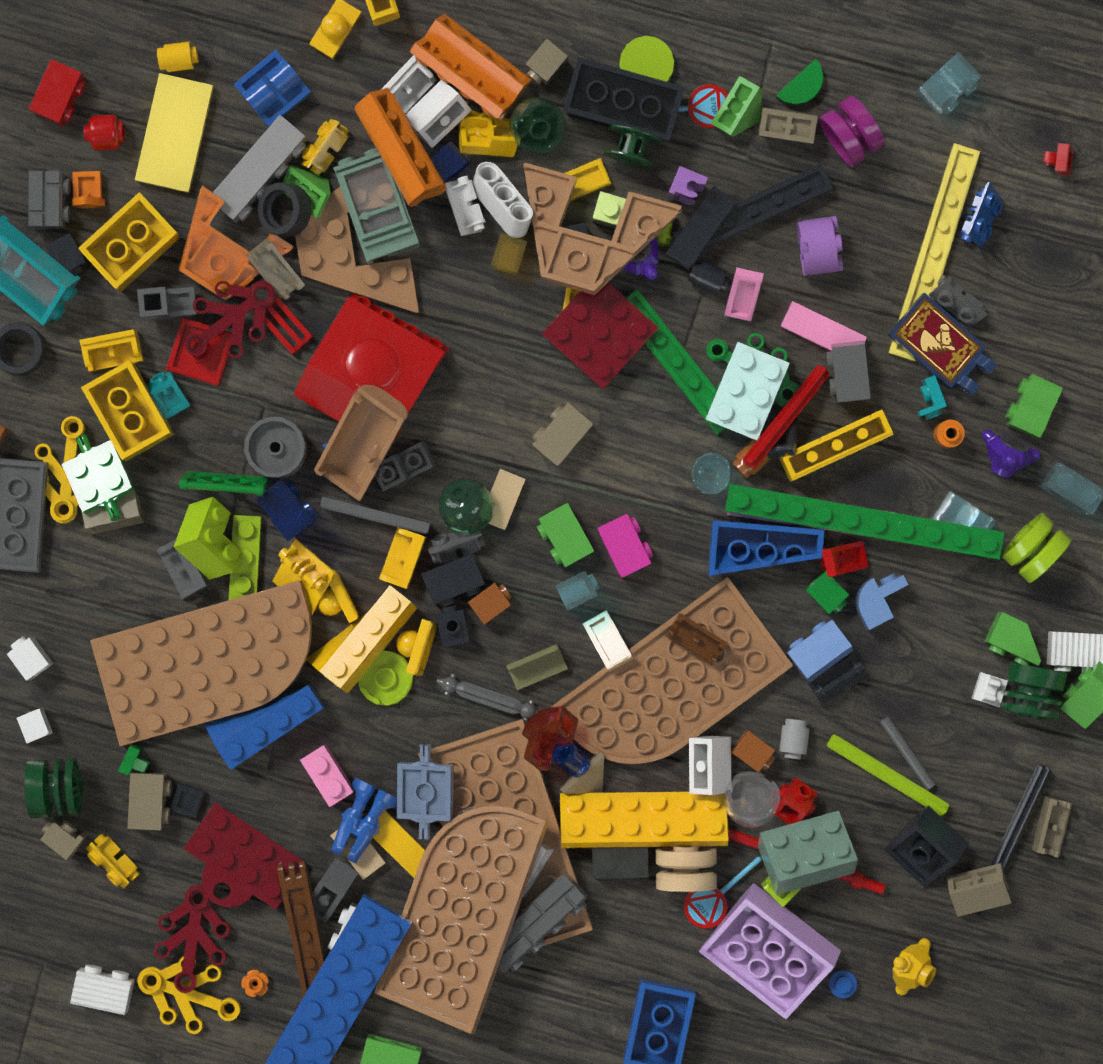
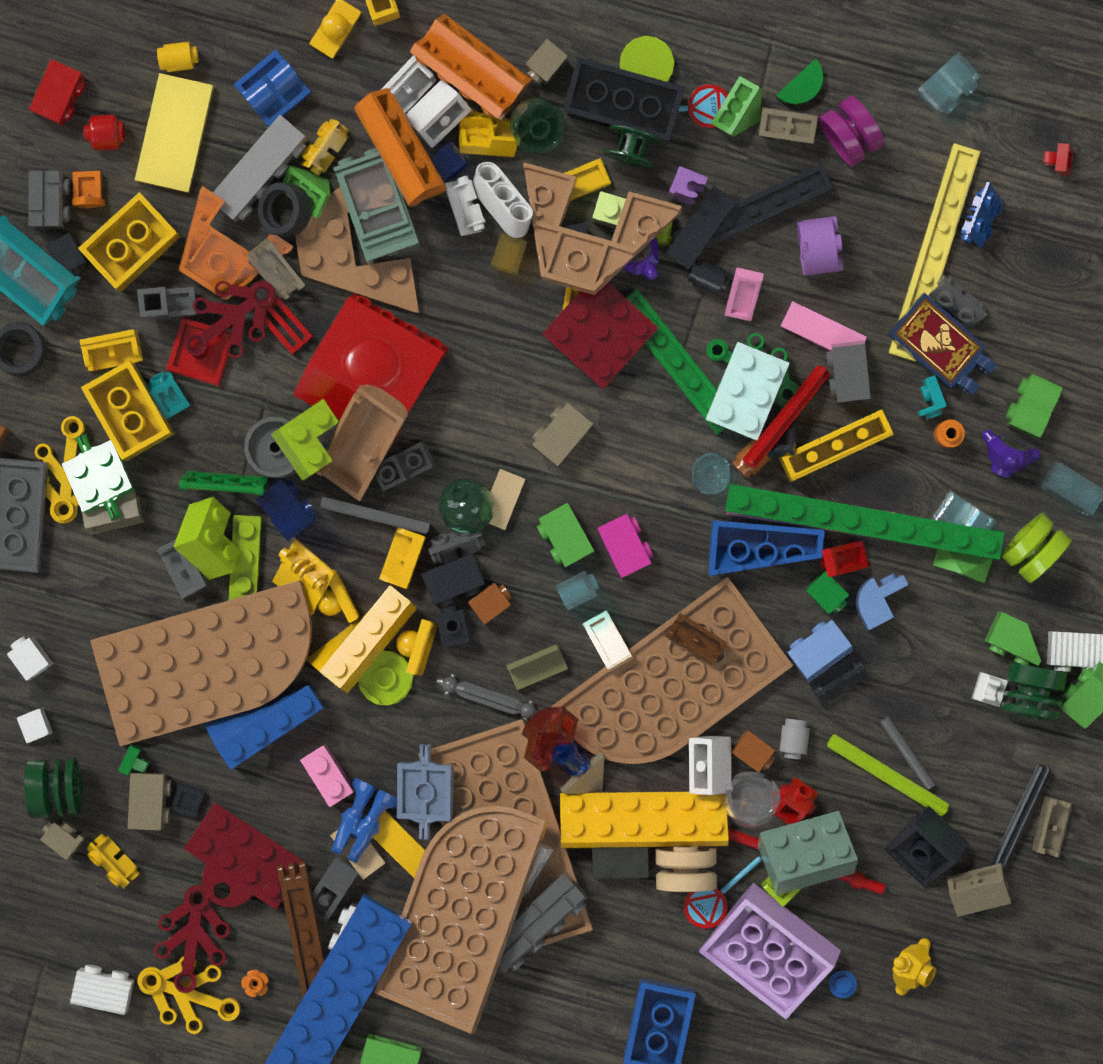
none -> lime brick [271,399,339,481]
none -> bright green slope [932,549,993,583]

